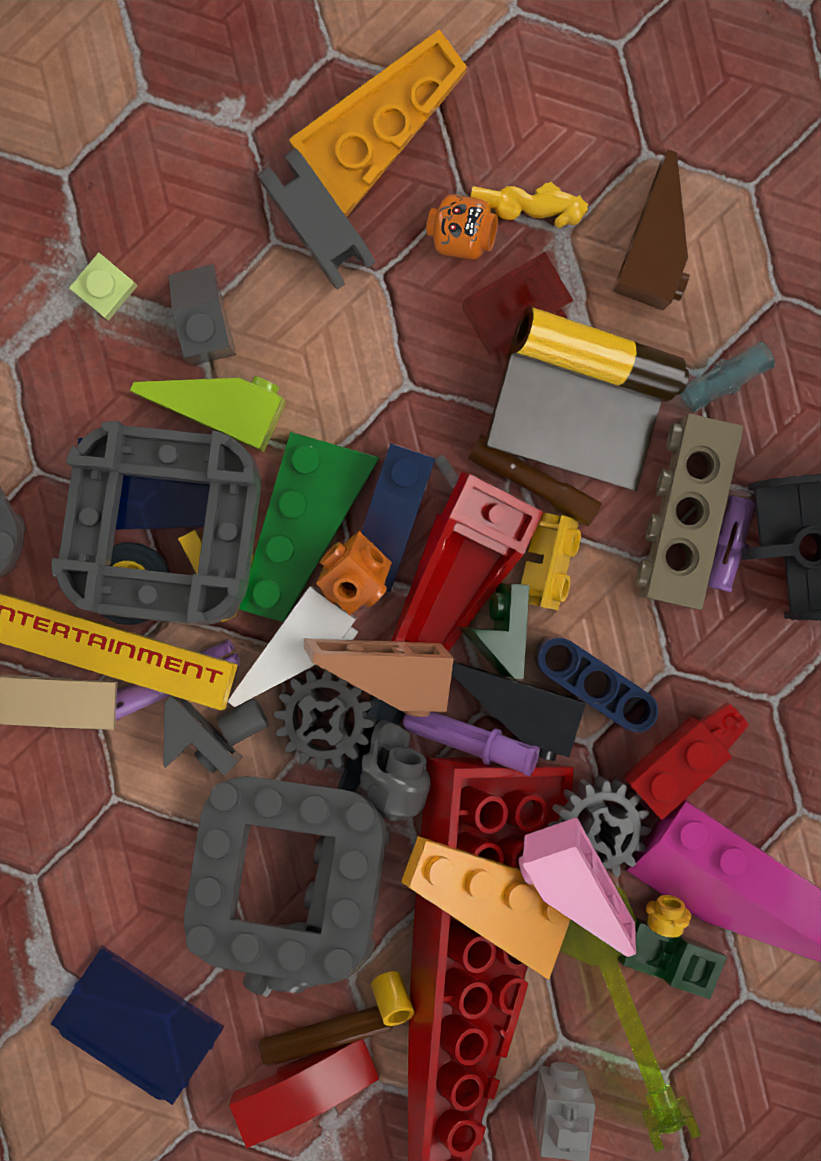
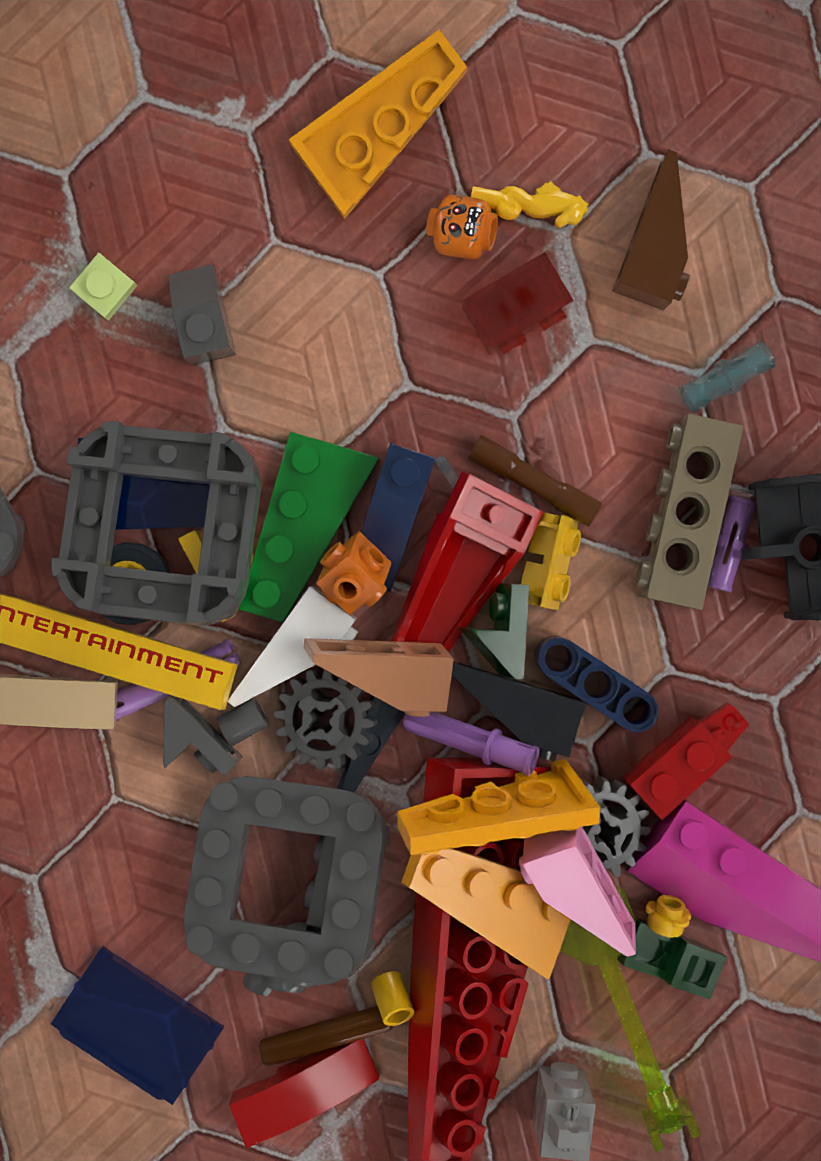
lime slope [130,376,286,452] -> none
dark grey piece [257,148,376,290] -> none
dark grey head [360,720,432,821] -> none
door [484,306,689,491] -> none
none -> light orange wing [397,758,600,855]

